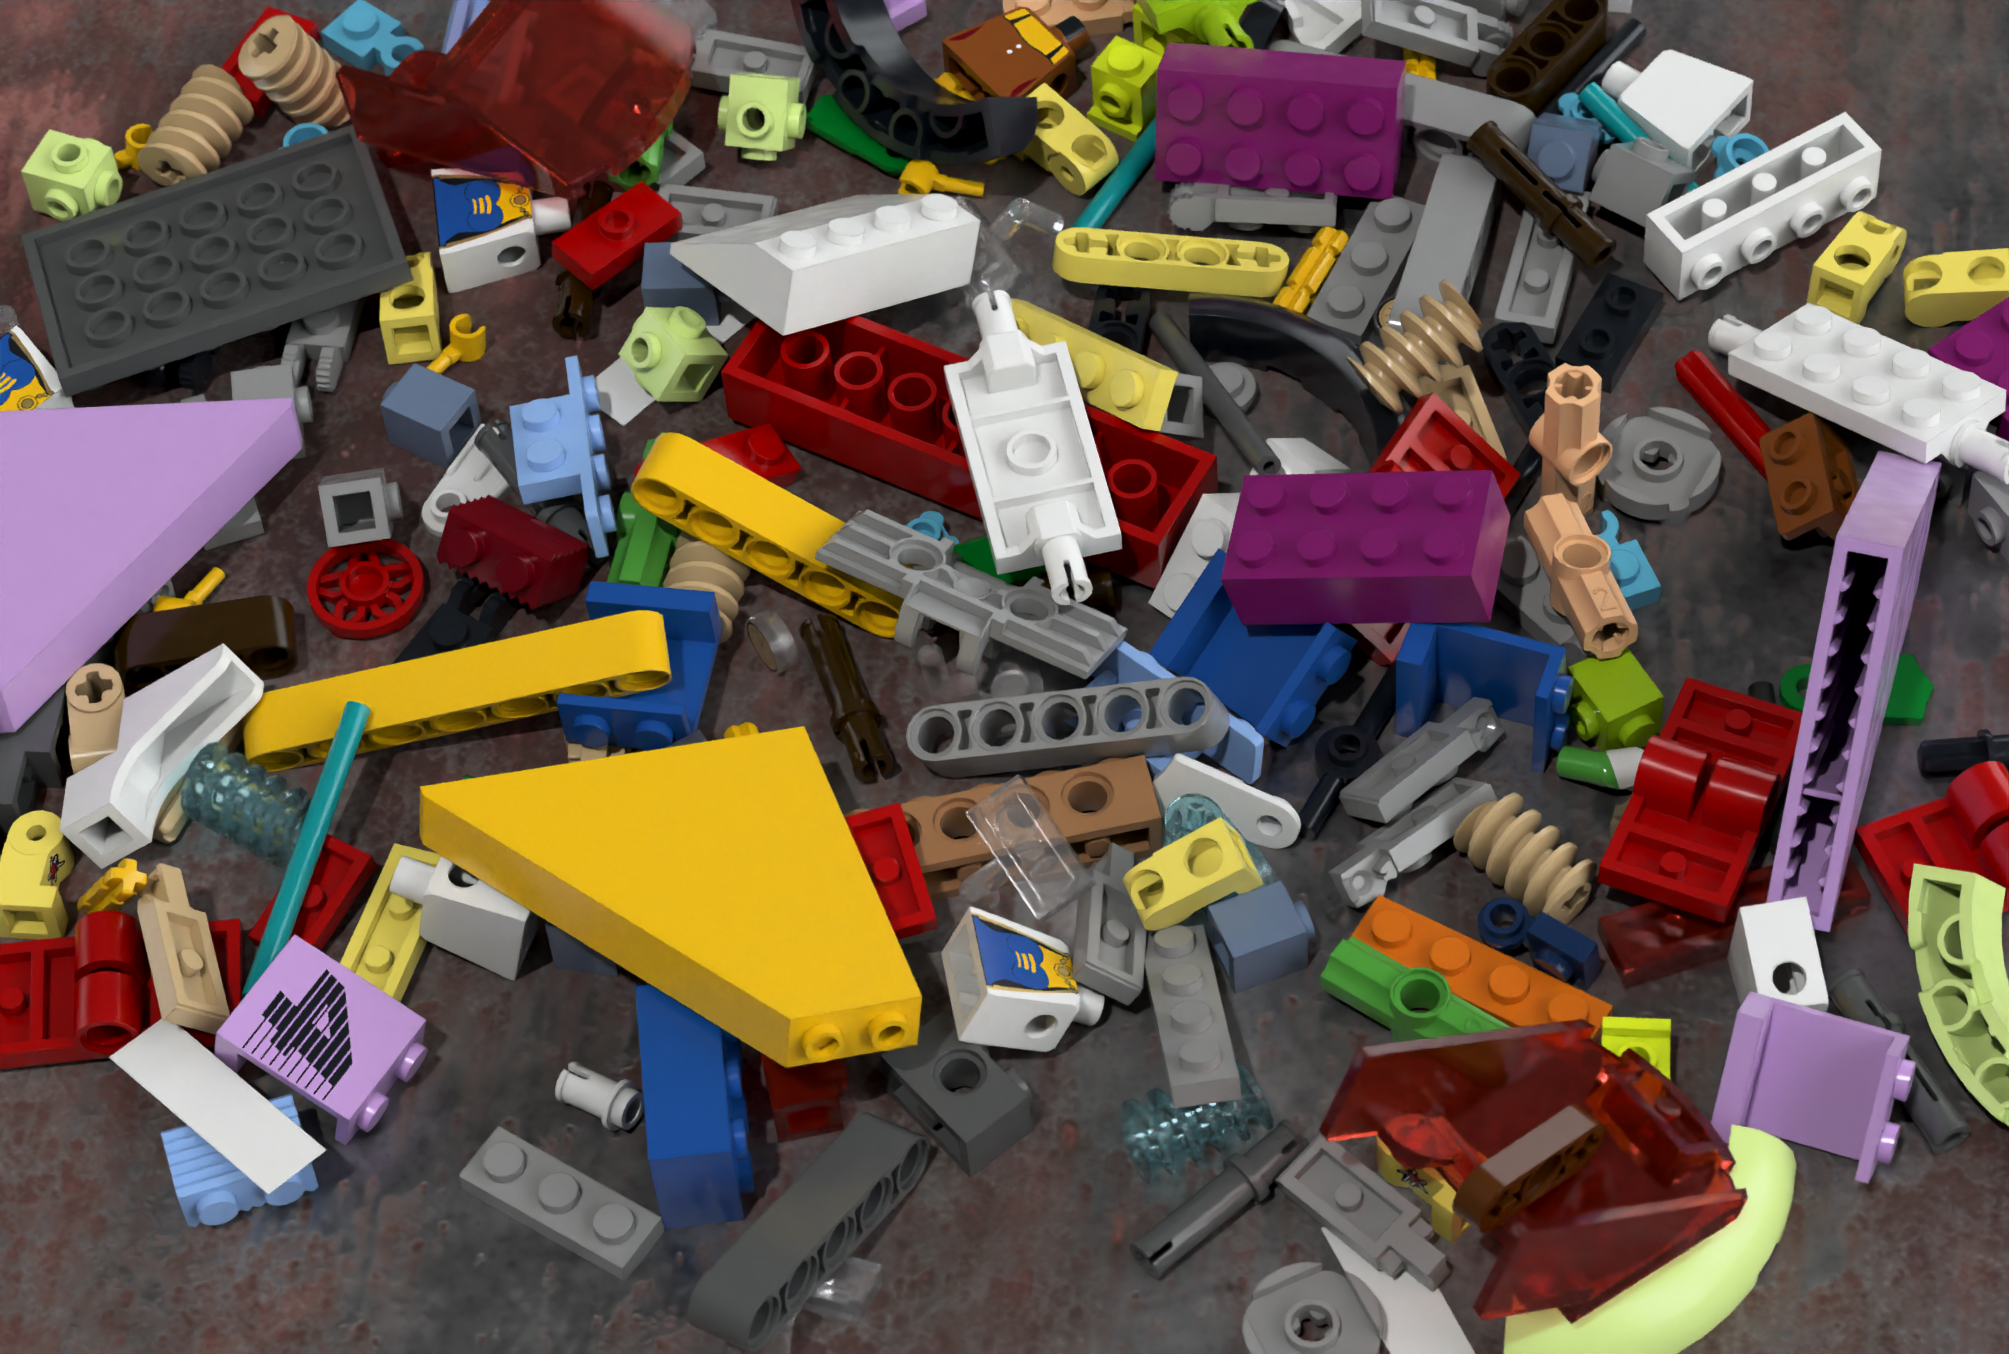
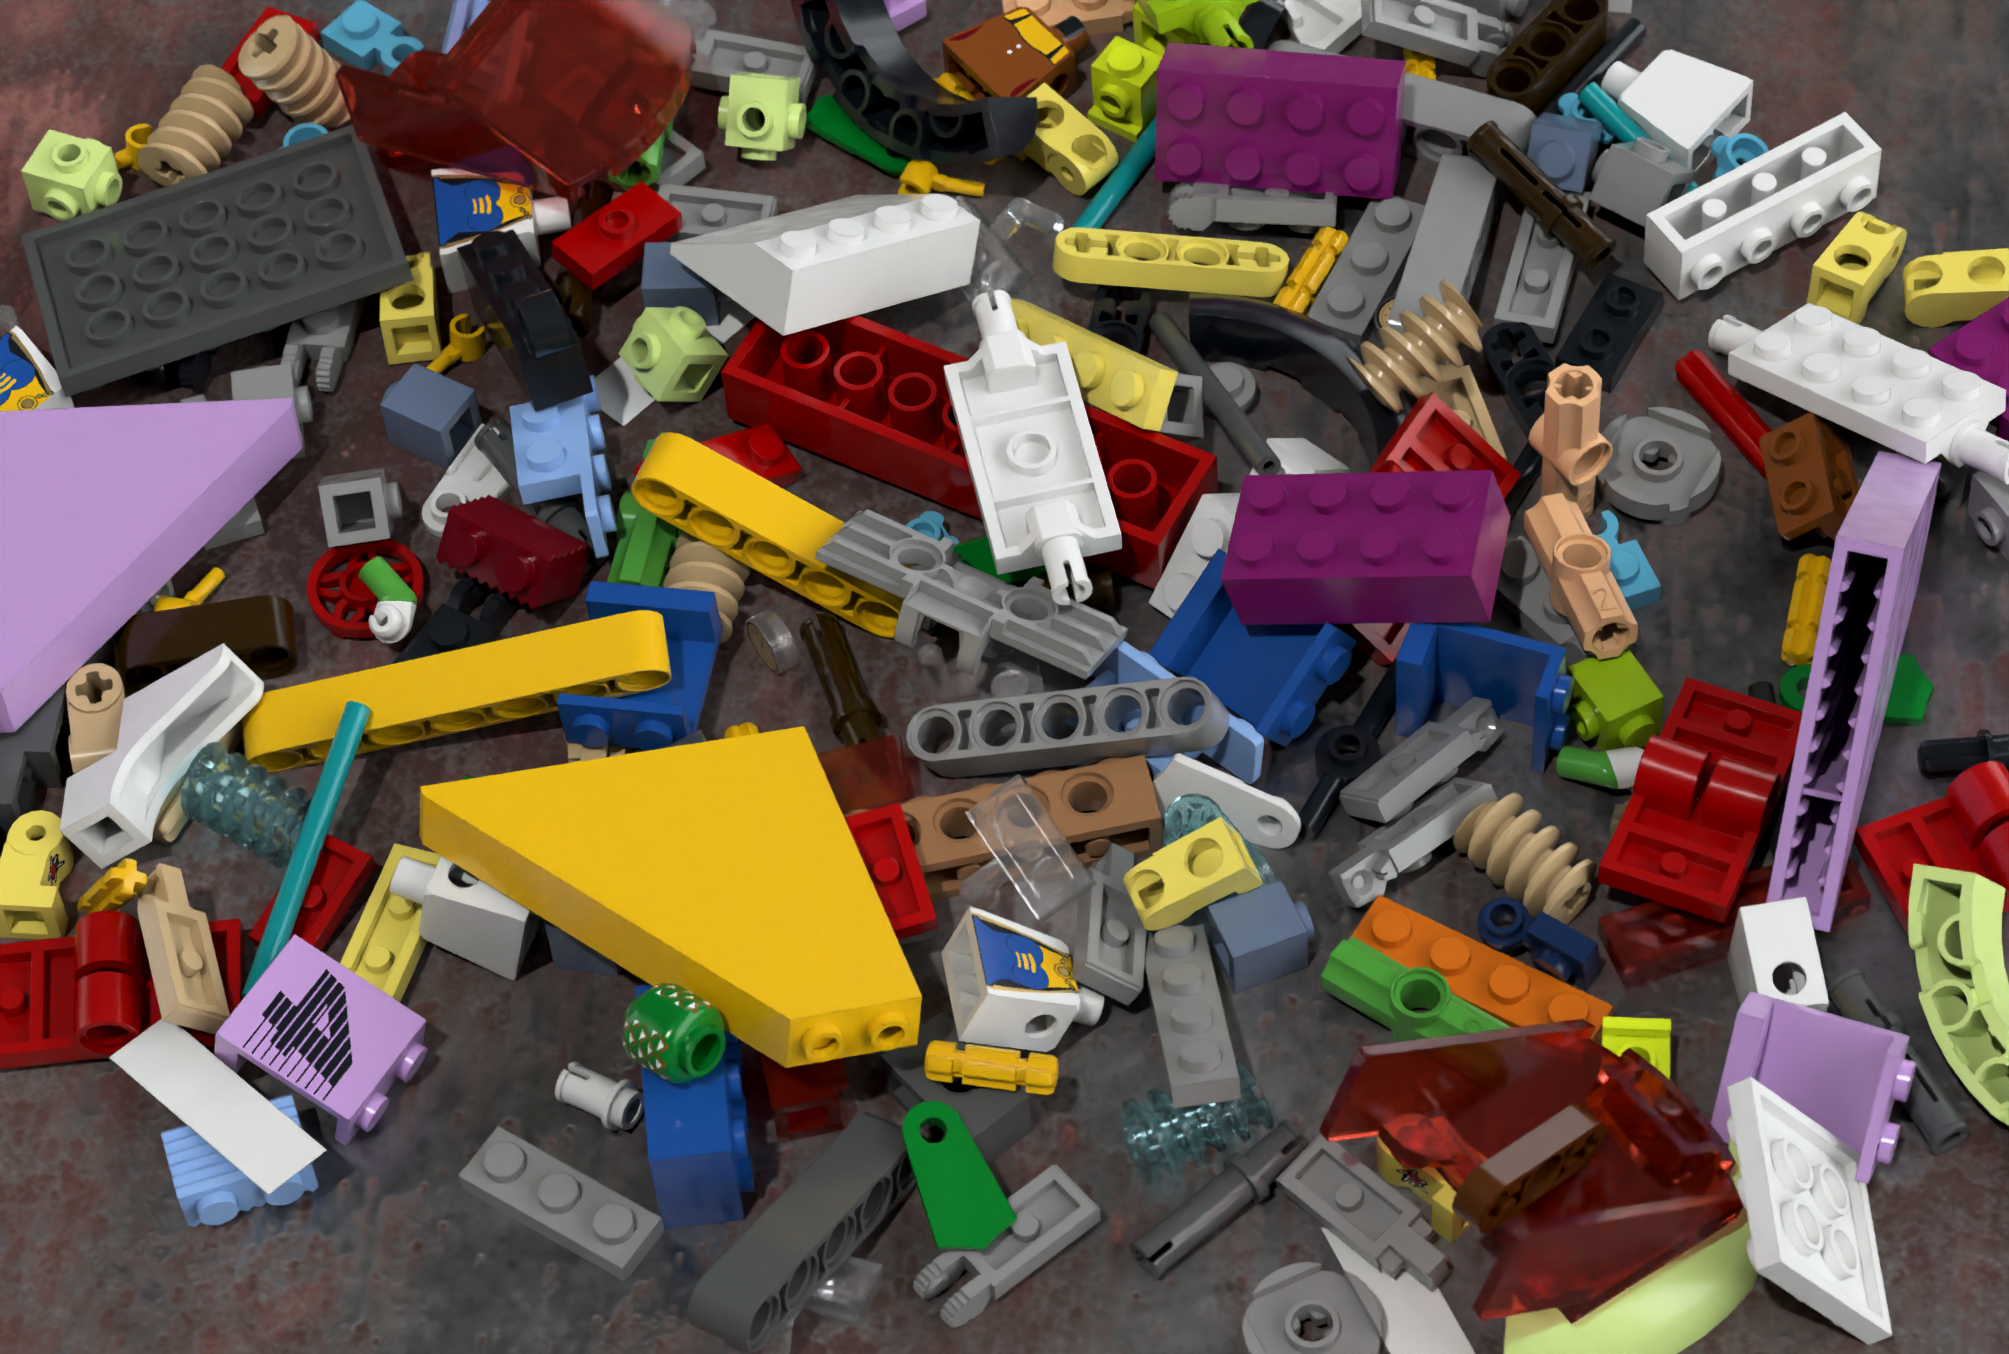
none -> arm [358,556,417,643]
none -> black hinge [457,229,593,412]
none -> green head [623,983,726,1084]
none -> clear red plate [817,734,915,814]
none -> green piece [901,1101,1017,1252]
none -> light grey hinge [912,1164,1101,1329]
none -> yellow axle [924,1040,1059,1095]
none -> white plate [1727,1077,1893,1345]
none -> yellow axle [1781,553,1831,666]

